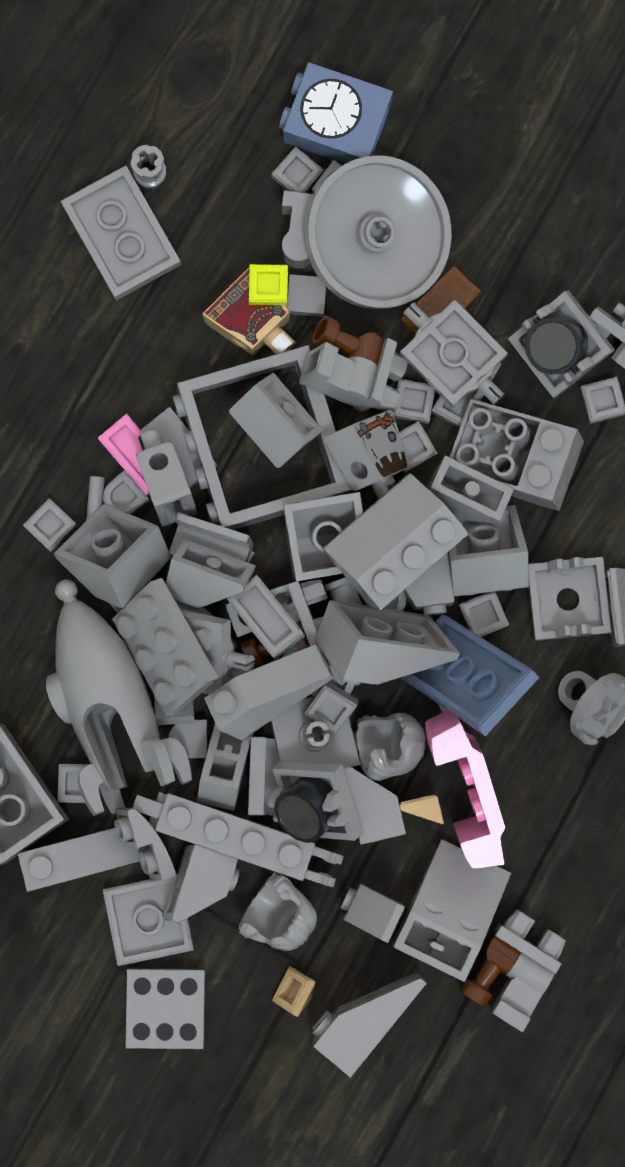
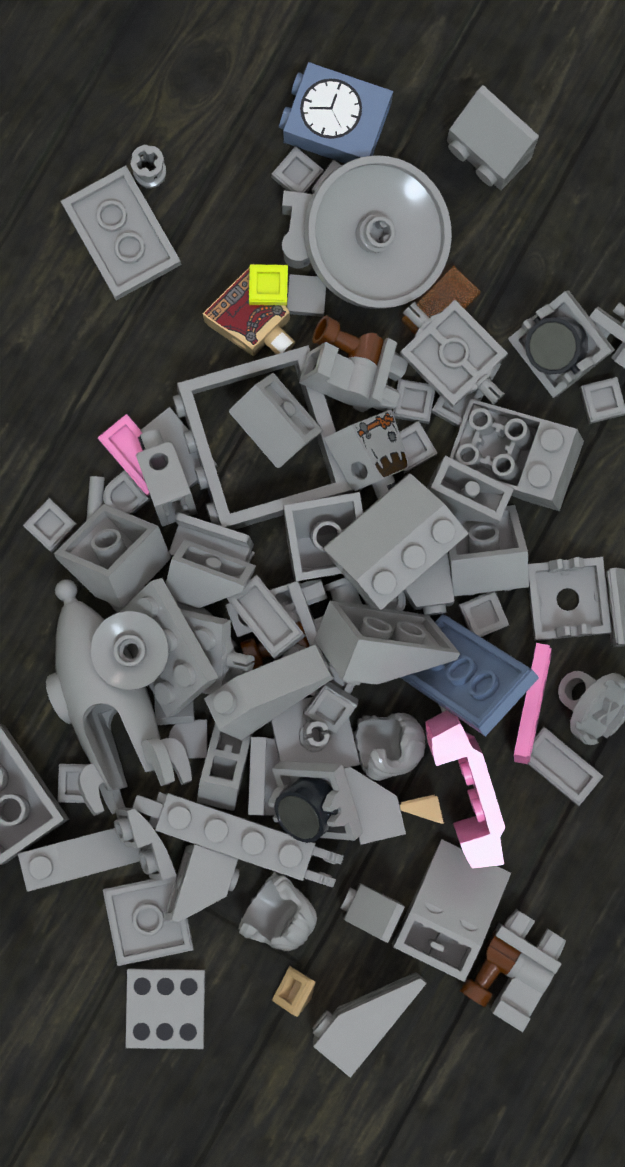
none -> light grey dish [90,611,169,690]
none -> light grey slope [447,85,539,190]
none -> bright pink tile [514,643,551,764]
none -> light grey tile [528,727,603,806]

